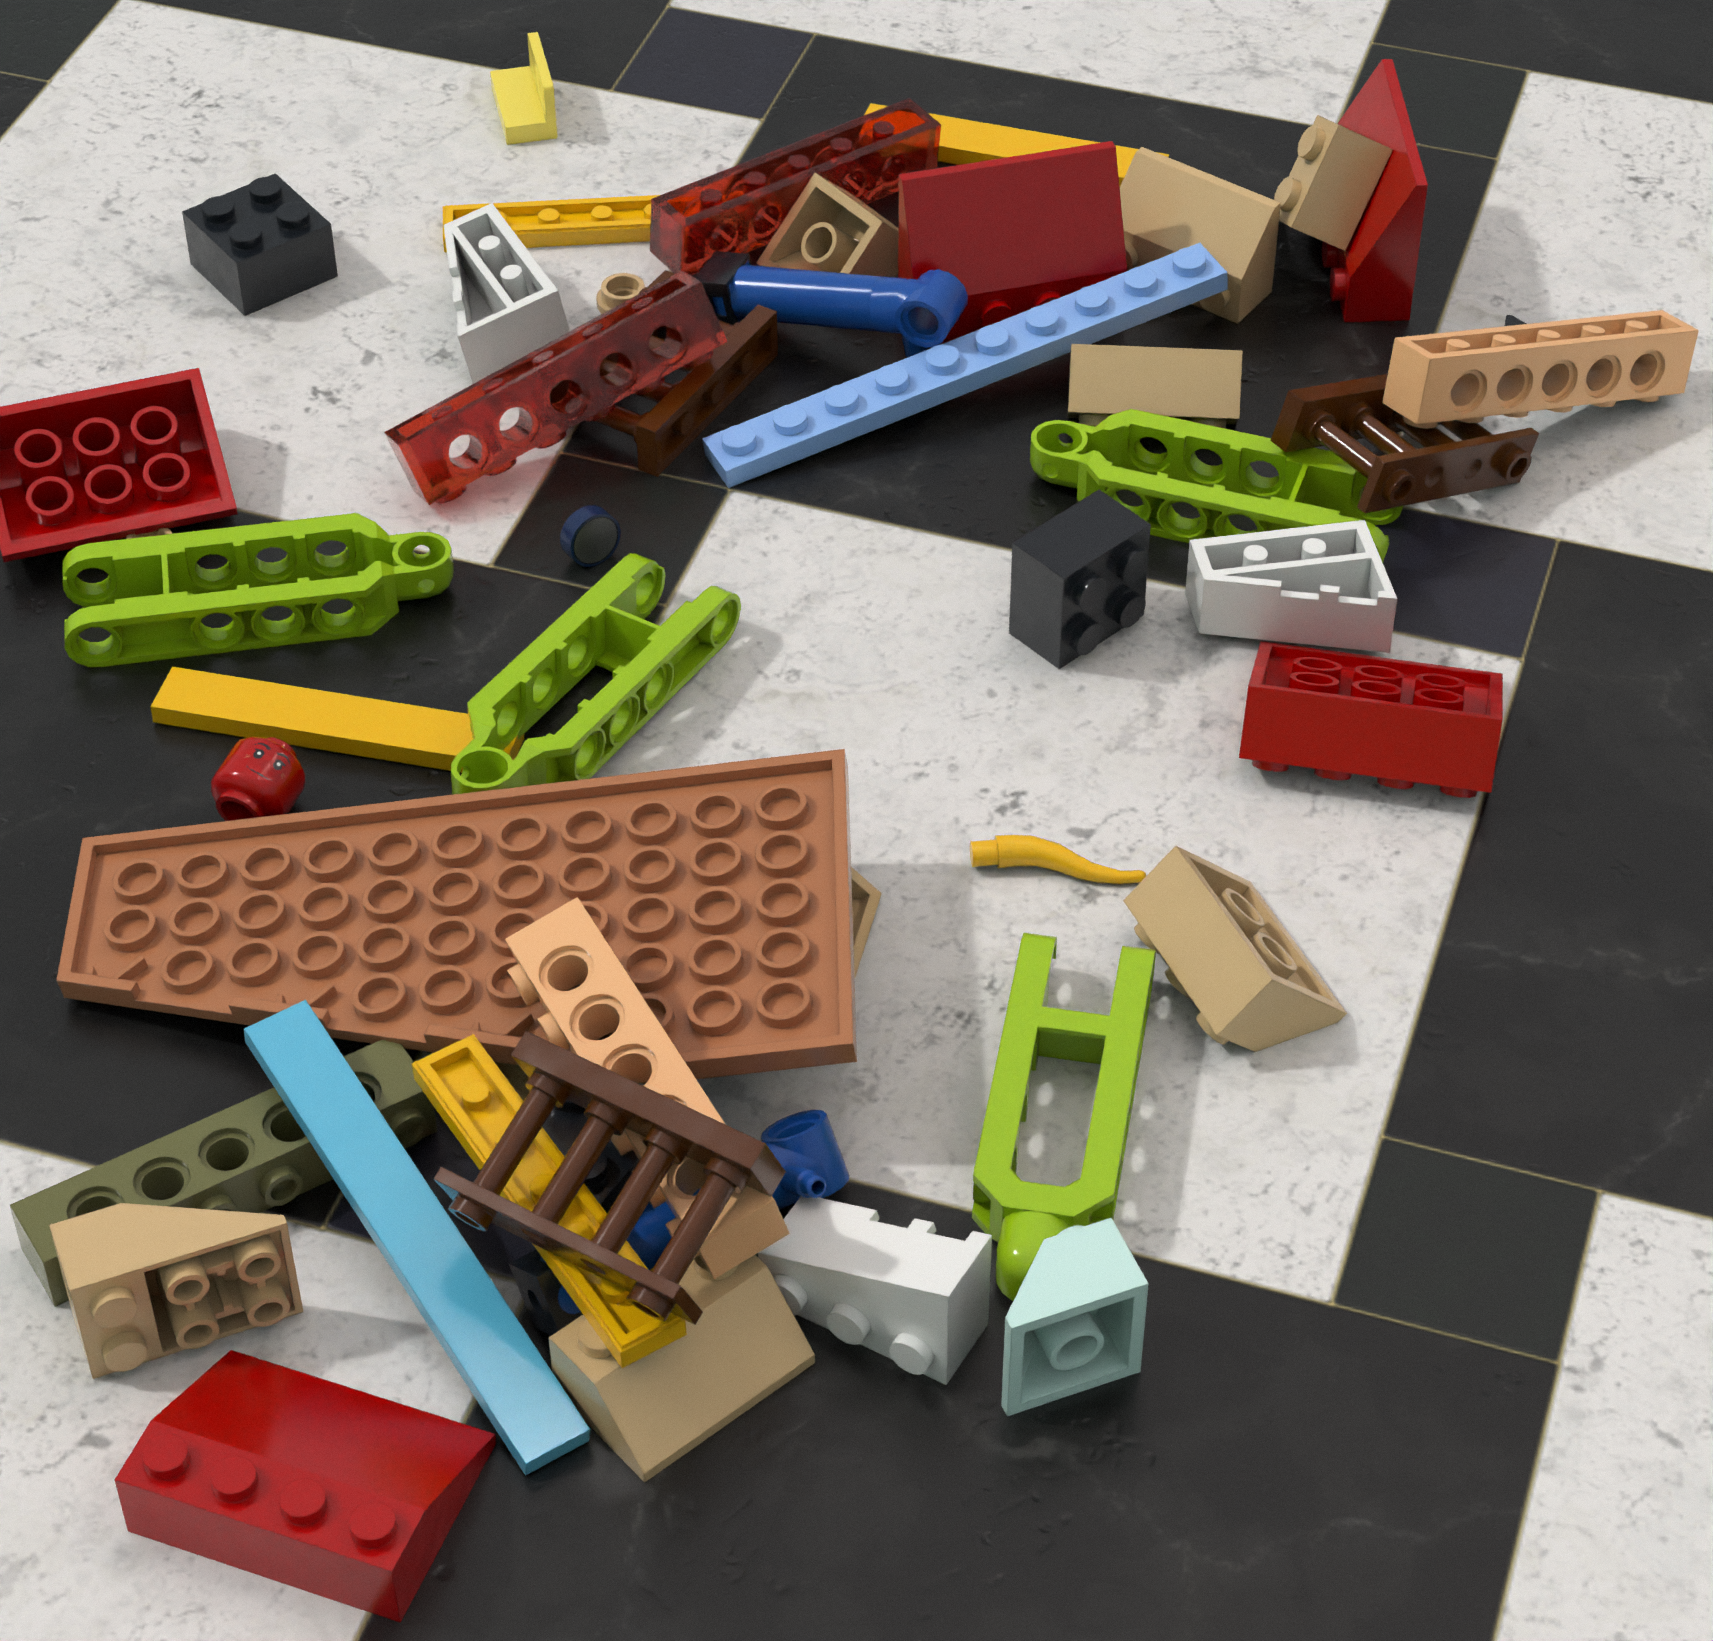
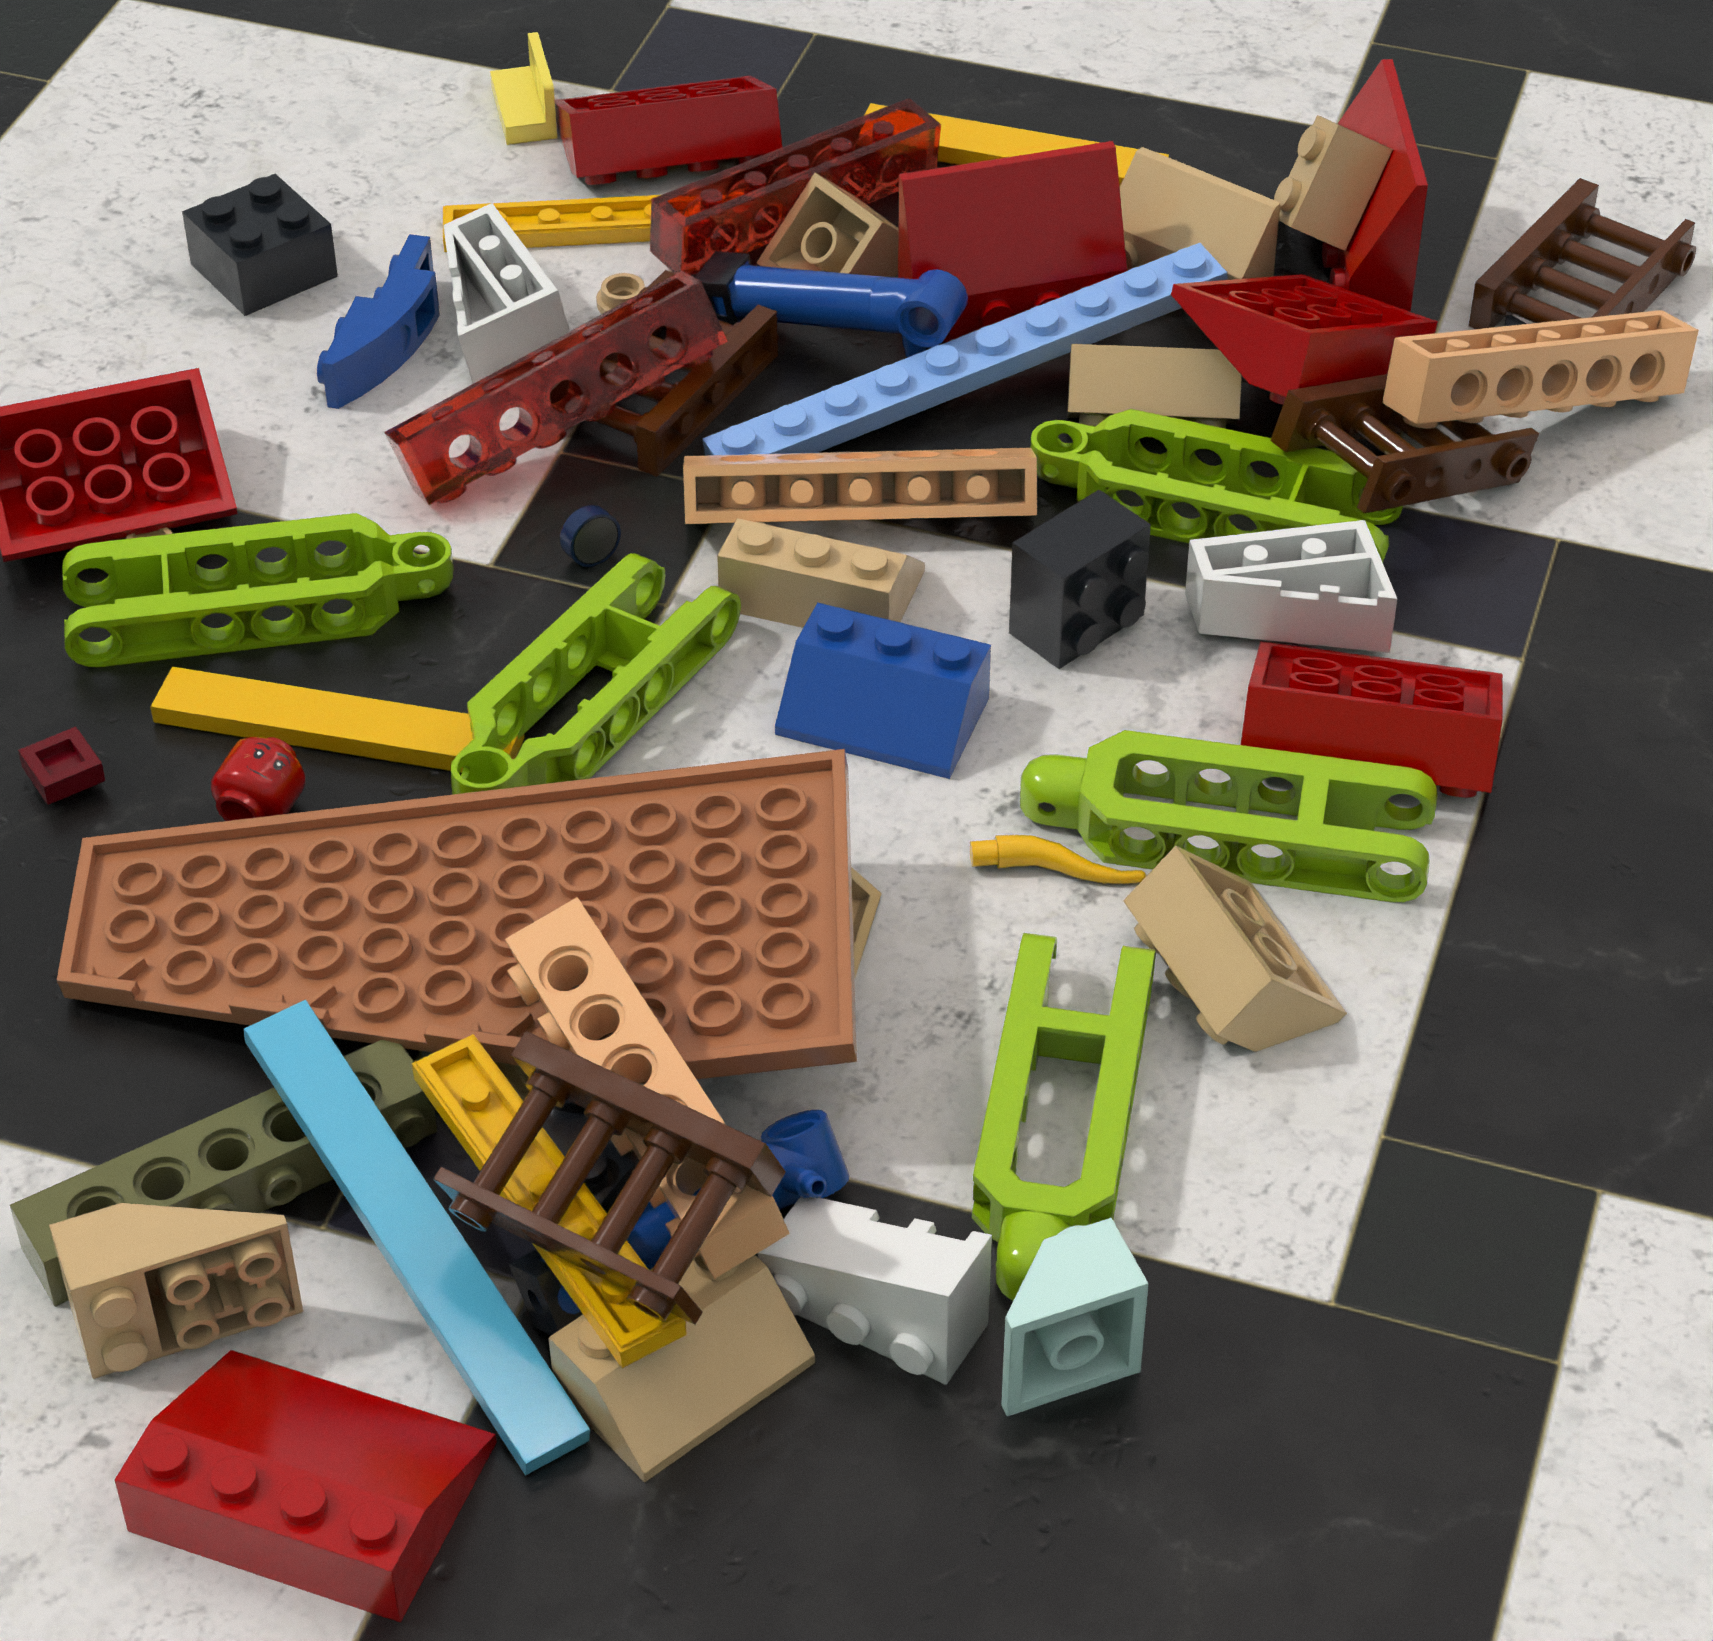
none -> dark red plate [18,727,106,805]
none -> blue slope [317,234,440,409]
none -> red slope [555,76,783,185]
none -> light nougat brick [683,448,1037,524]
none -> tan slope [717,518,925,628]
none -> blue slope [775,602,991,779]
none -> lime piece [1020,730,1437,902]
none -> red slope [1171,274,1438,405]
none -> reddish brown fence [1469,178,1696,329]

